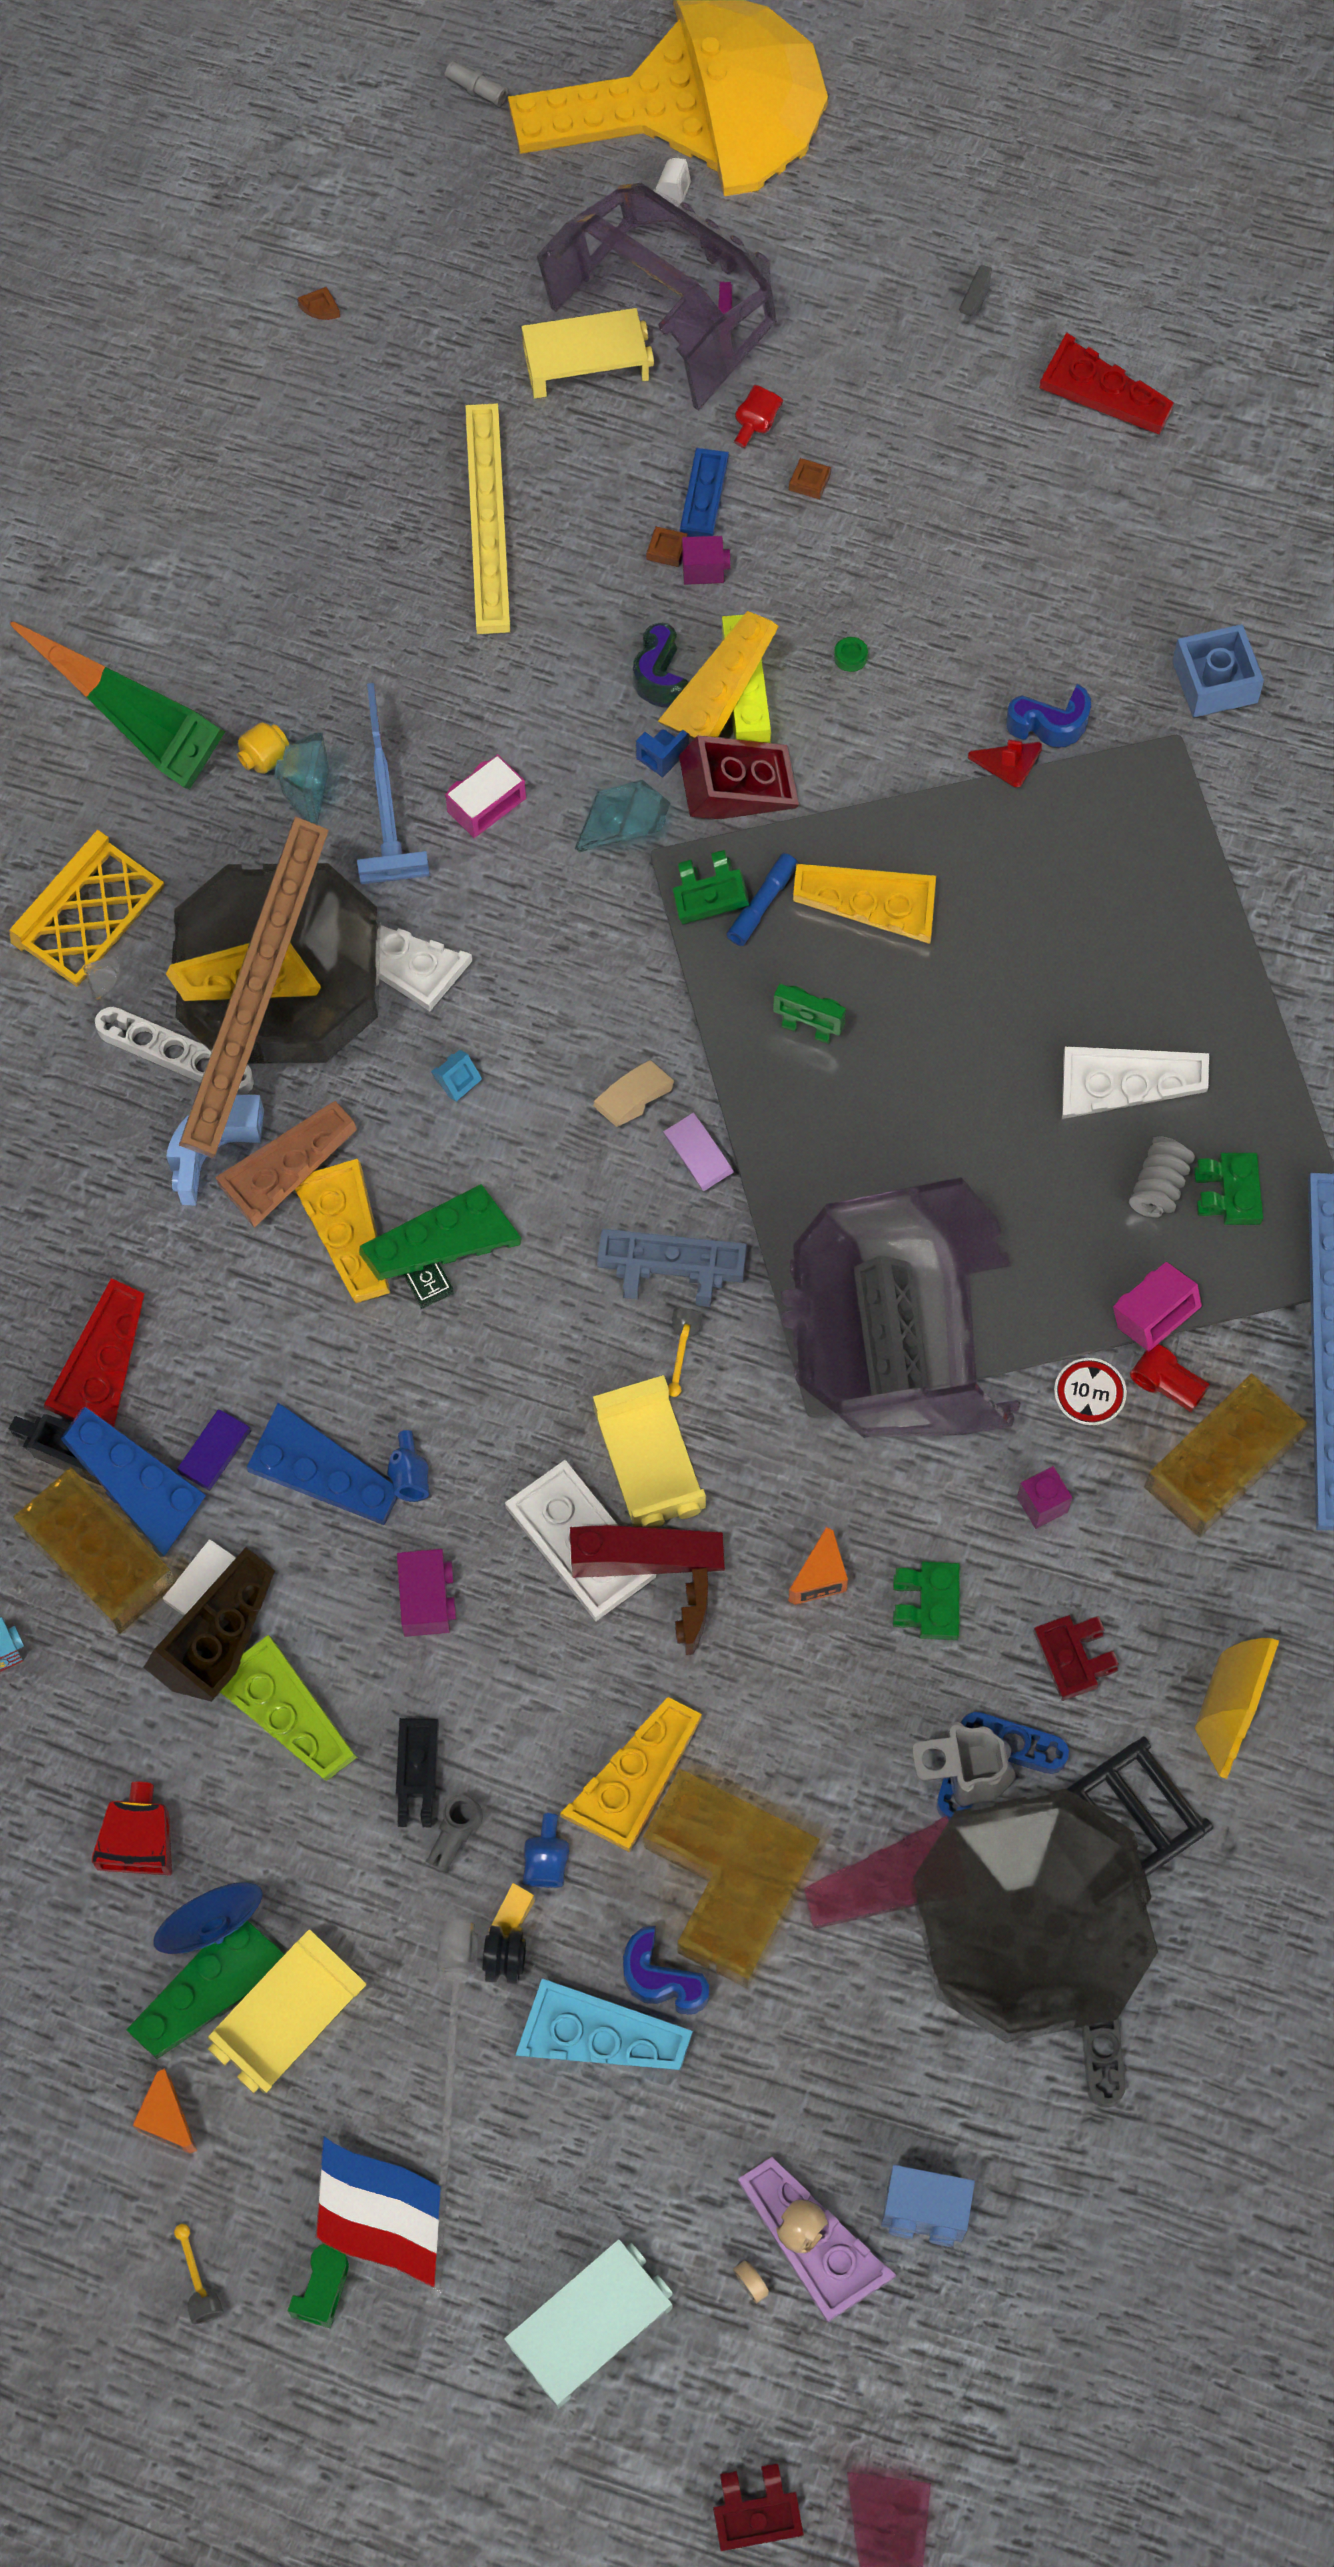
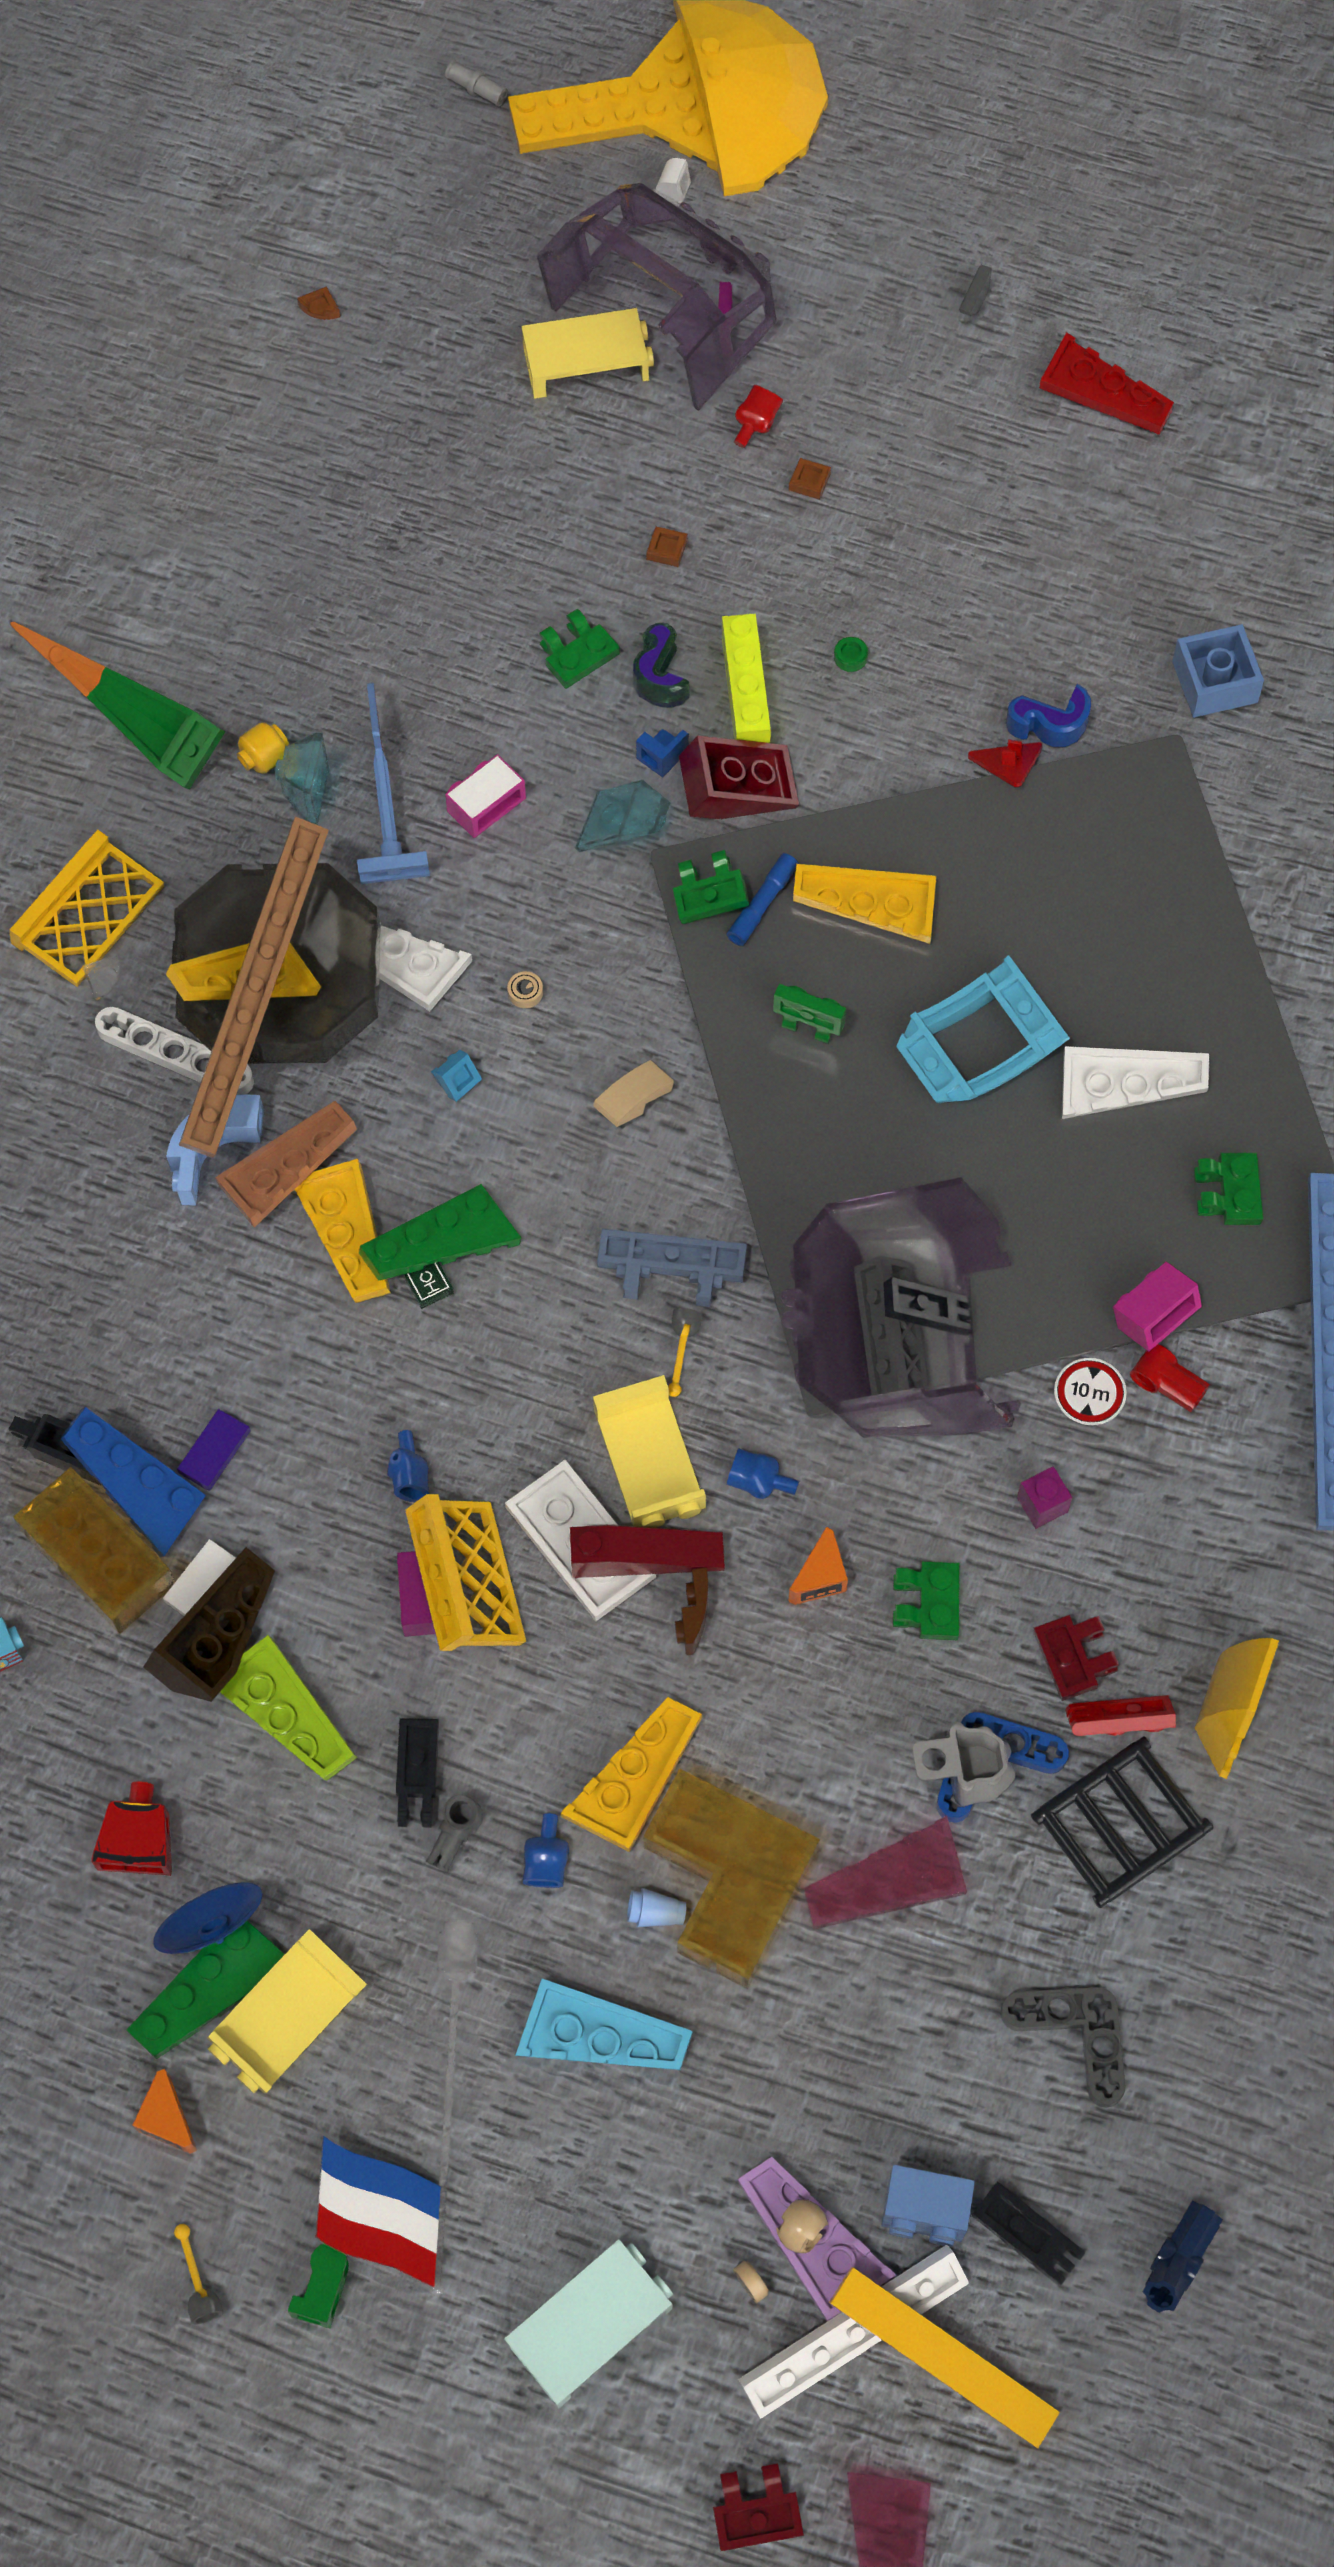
red wing [44,1278,144,1427] -> none
blue wing [247,1403,397,1525] -> none
light yellow plate [465,403,511,634] -> none
black wheel [482,1925,526,1984] -> none
yellow piece [488,1883,535,1935] -> none
blue animal [623,1926,709,2015] -> none
yellow wing [658,611,779,739] -> none
lavender slope [663,1112,734,1191] -> none
blue tile [680,448,729,537] -> none
magenta brick [682,536,730,585] -> none
clear smoke windscreen [911,1789,1158,2043] -> none
light grey piece [1129,1136,1195,1218] -> none
clear yellow brick [1144,1373,1308,1538] -> none
none -> yellow fence [405,1494,526,1651]
none -> tan tile [507,971,543,1008]
none -> green plate [539,609,620,689]
none -> light blue cone [627,1888,686,1927]
none -> blue piece [726,1448,799,1499]
none -> white plate [738,2245,969,2419]
none -> yellow tile [828,2267,1060,2448]
none -> black hinge [883,1277,973,1336]
none -> medium azure wedge [896,955,1070,1103]
none -> black hinge [972,2181,1085,2286]
none -> red hinge [1065,1695,1176,1736]
none -> dark blue piece [1142,2200,1223,2313]

